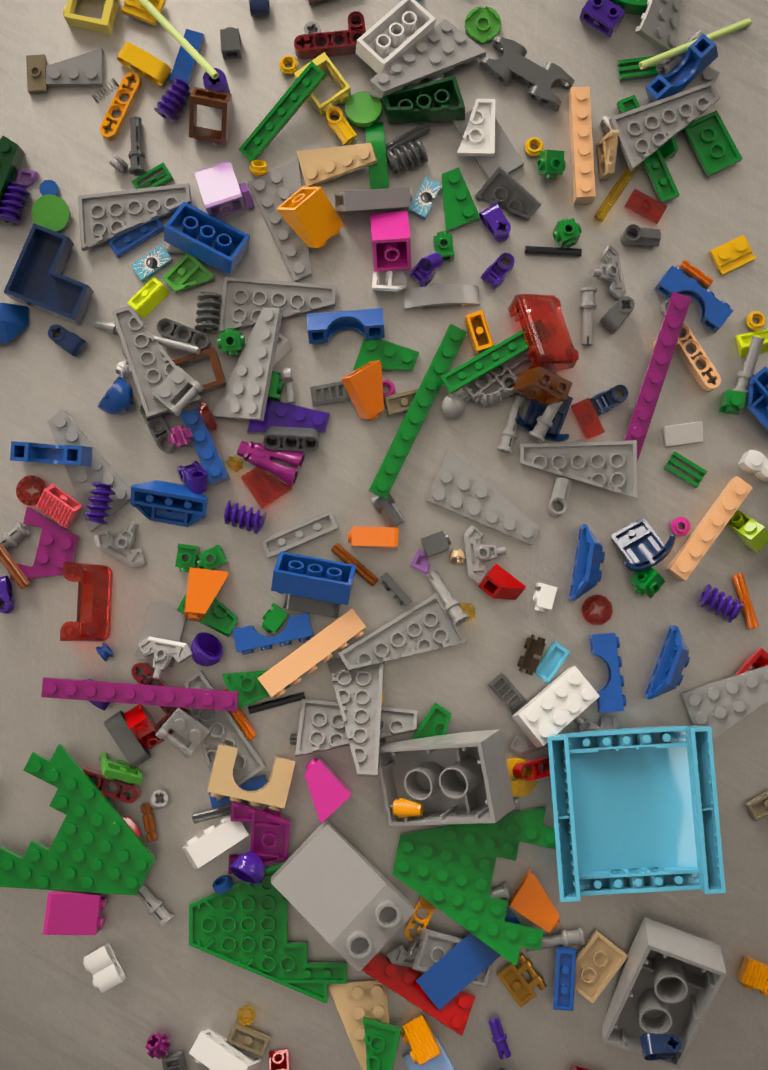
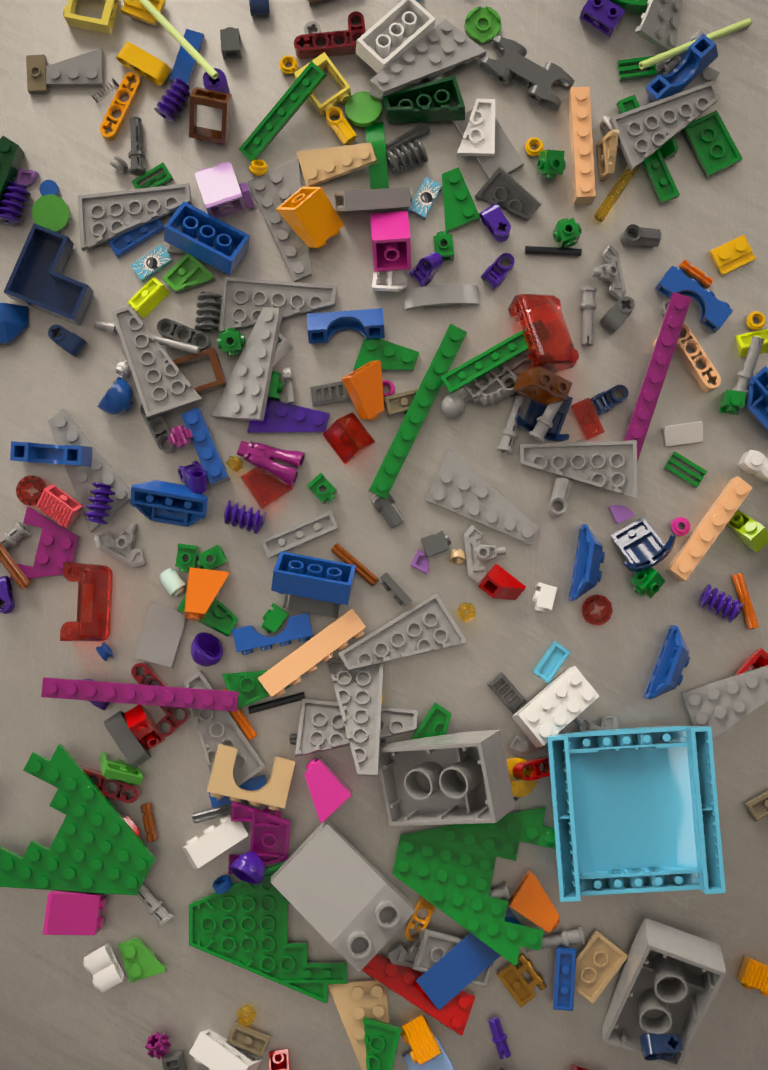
light grey piece [138,636,193,680] -> none
light grey bush [149,790,168,809] -> none
light grey plate [152,366,204,417] -> none
light grey plate [156,707,209,758] -> none
clear red gear [198,401,217,431] -> none
dark grey beam [263,426,320,452] -> none
orange slope [348,527,399,550] -> none
light orange cone [393,798,423,818] -> none
light grey pin [427,571,469,626] -> none
light orange brick [464,310,494,356] -> none
dark brown hinge [517,634,546,676] -> none
blue arch [589,633,626,713] -> none
clear red plate [624,188,667,224] -> none
none -> bright green wing [118,937,167,983]
none -> light aqua brick [159,568,186,597]
none -> green brick [307,473,337,504]
none -> clear red slope [322,412,375,465]
none -> medium lavender tile [609,505,635,524]

